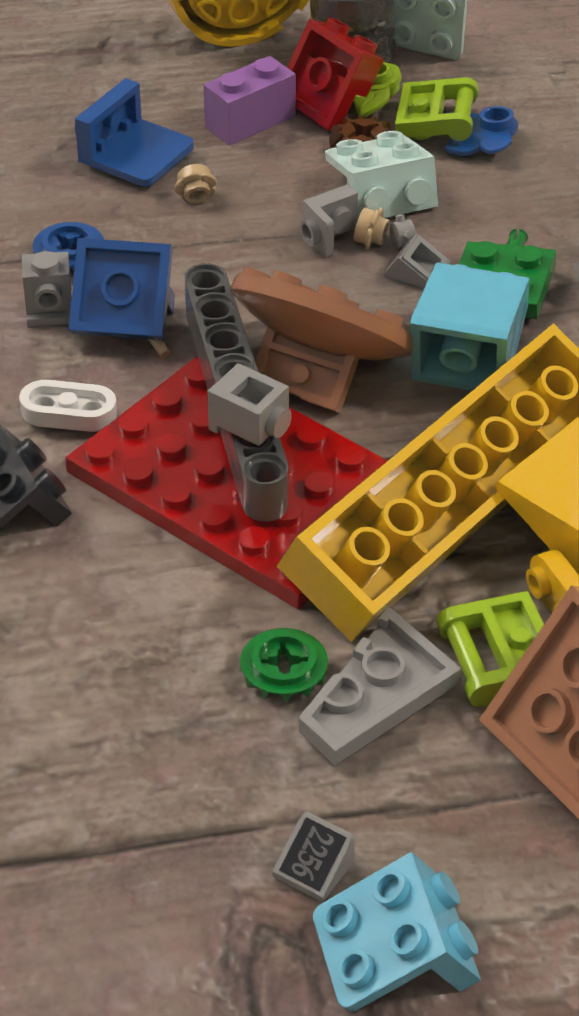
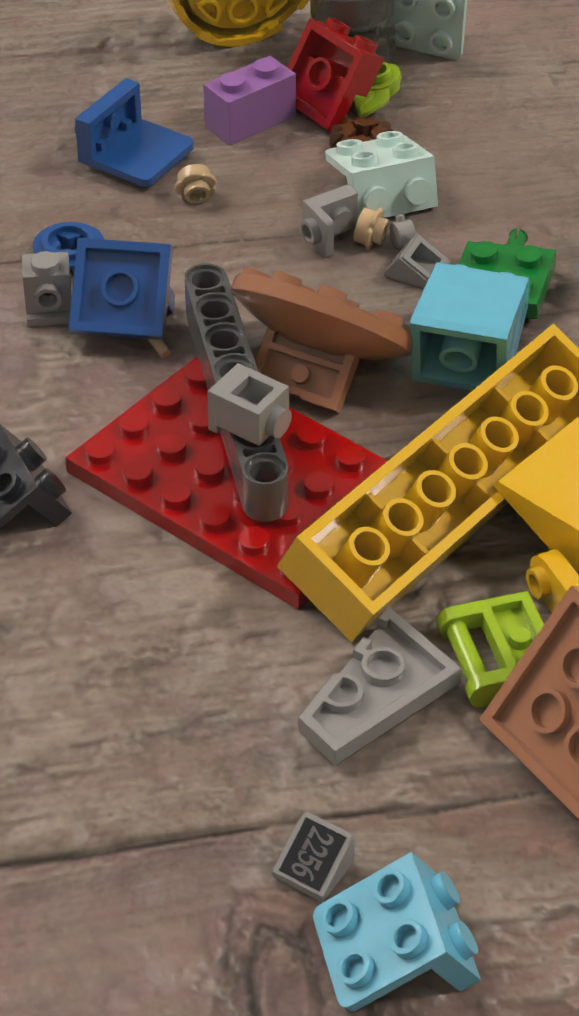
white plate [19,380,117,432] -> none
green gear [240,628,328,702] -> none
lime plate [395,77,479,141] -> none
blue plate [445,106,518,156] -> none

